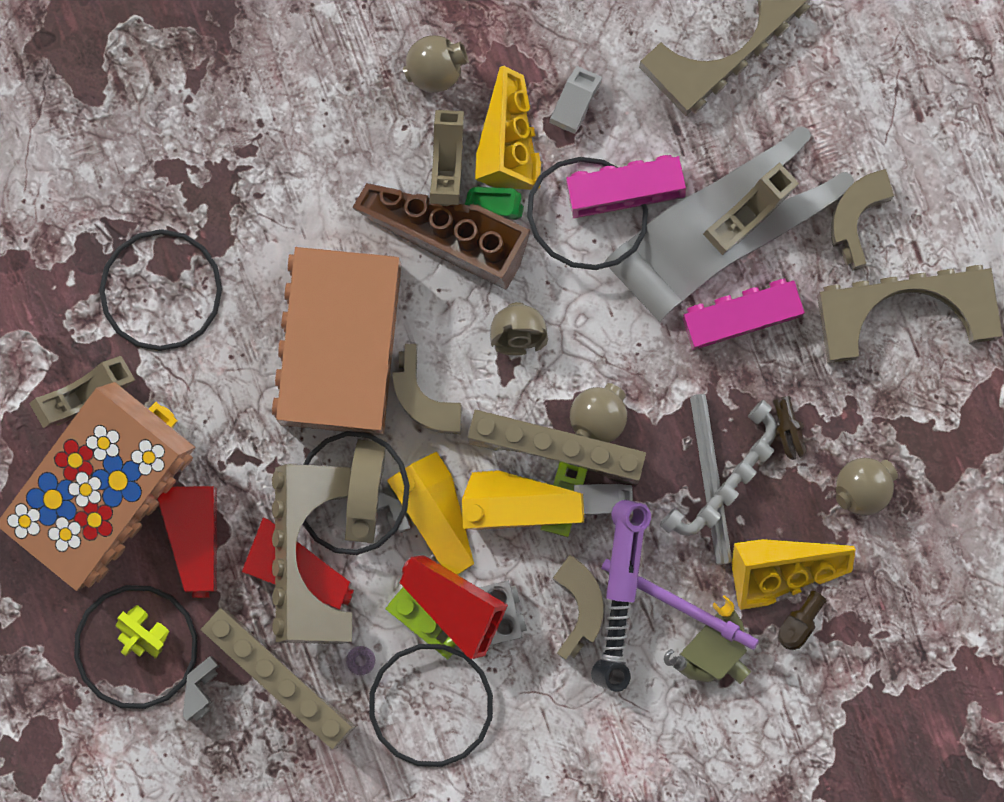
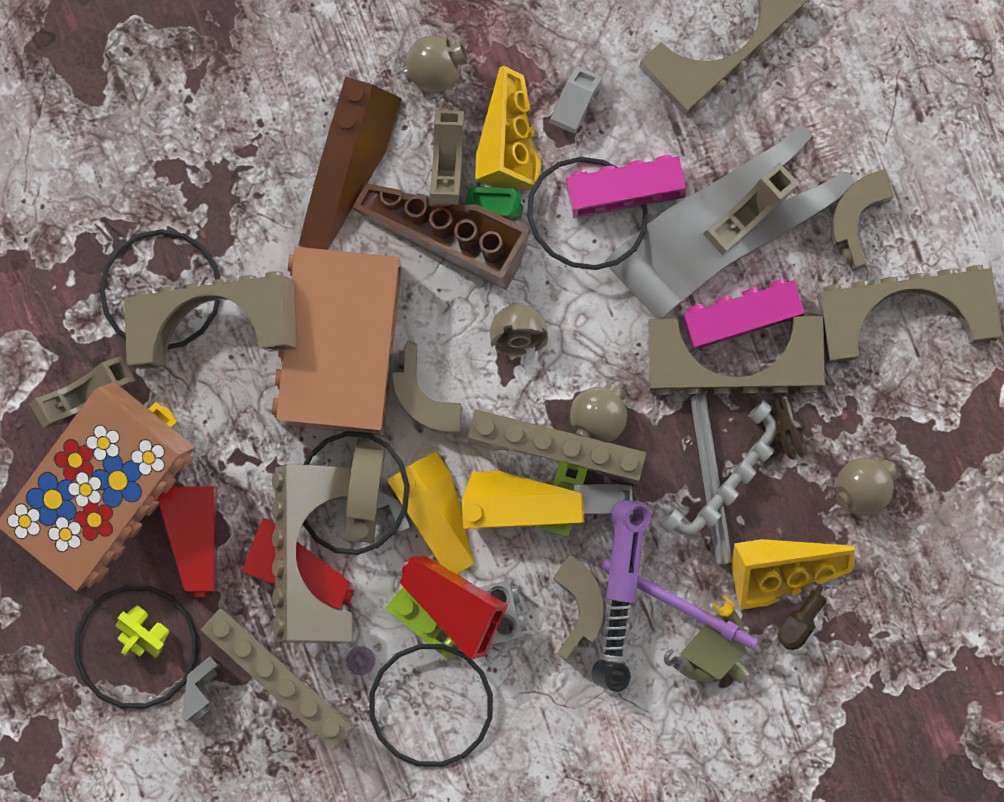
none -> dark tan arch [124,271,297,370]
none -> reddish brown wedge [298,77,402,250]
none -> dark tan arch [648,316,825,396]

